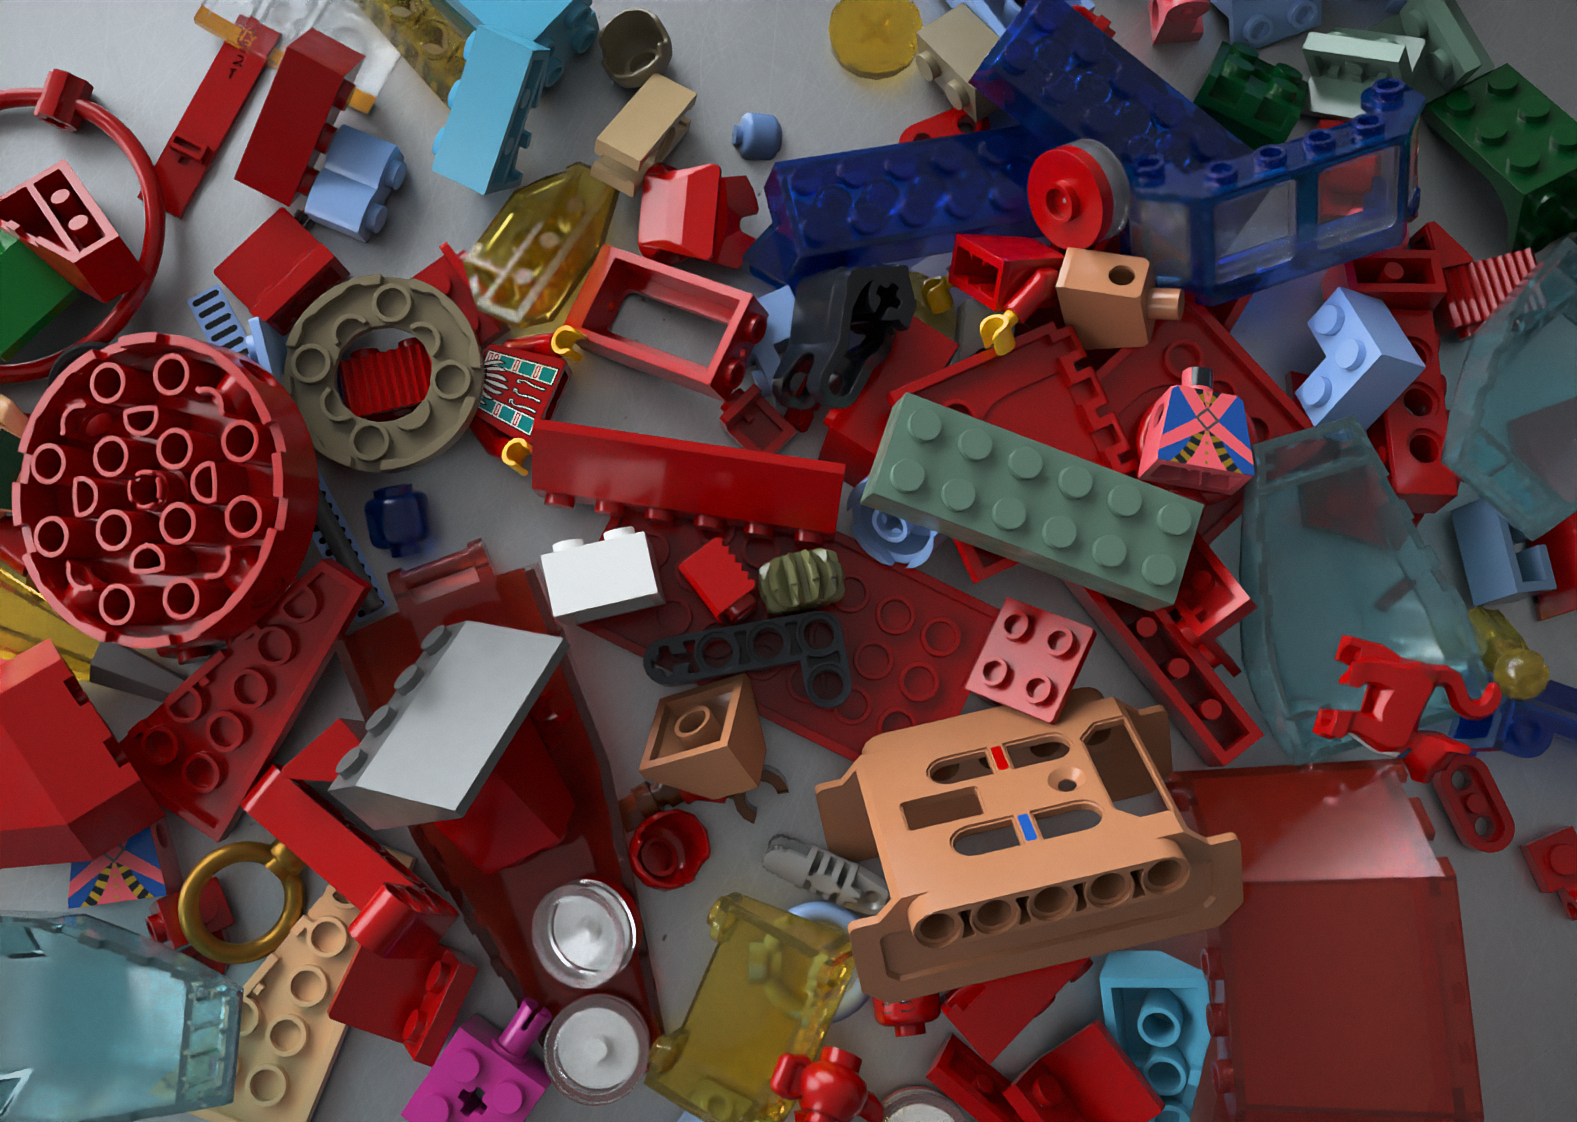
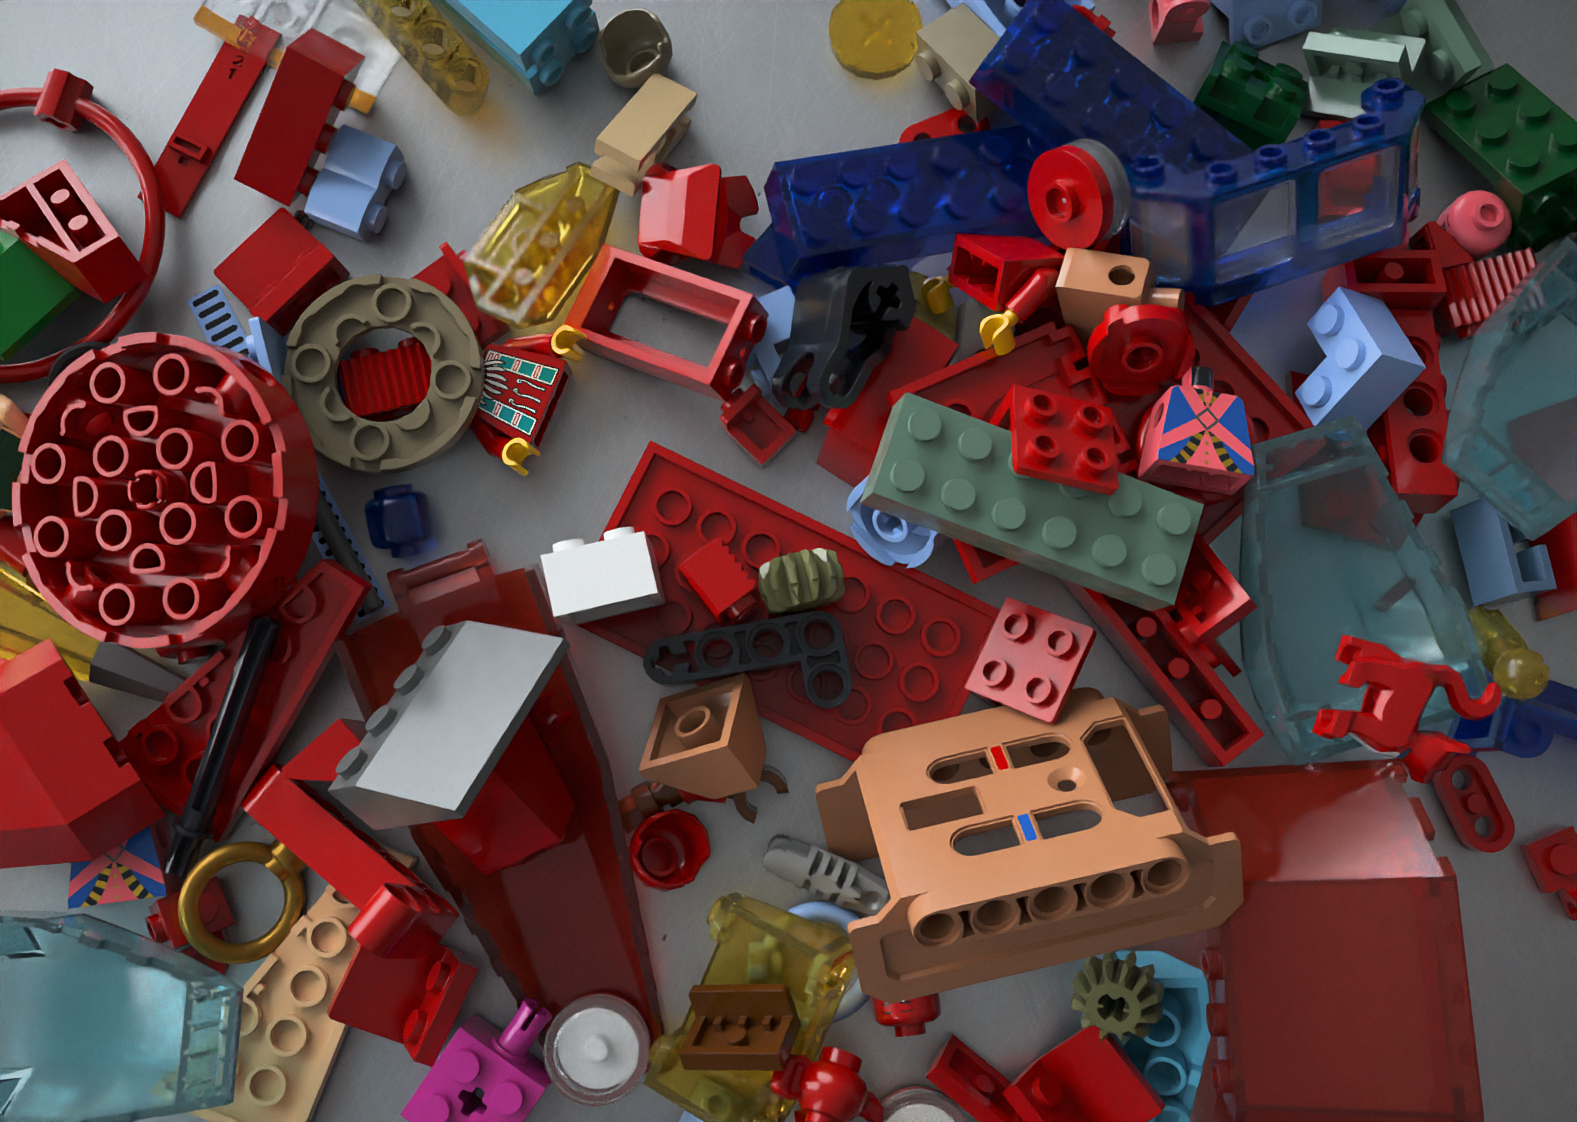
medium azure wedge [431,25,551,195] -> none
red slope [532,418,846,547] -> none
clear piece [532,875,643,988] -> none
medium blue piece [732,112,782,160] -> none
red wedge [940,957,1094,1065] -> none
none -> black axle [163,615,282,879]
none -> reddish brown bracket [678,984,801,1071]
none -> red bracket [989,384,1119,496]
none -> olive gear [1071,951,1164,1046]
none -> red plate [1087,304,1195,396]
none -> coral head [1436,190,1513,262]

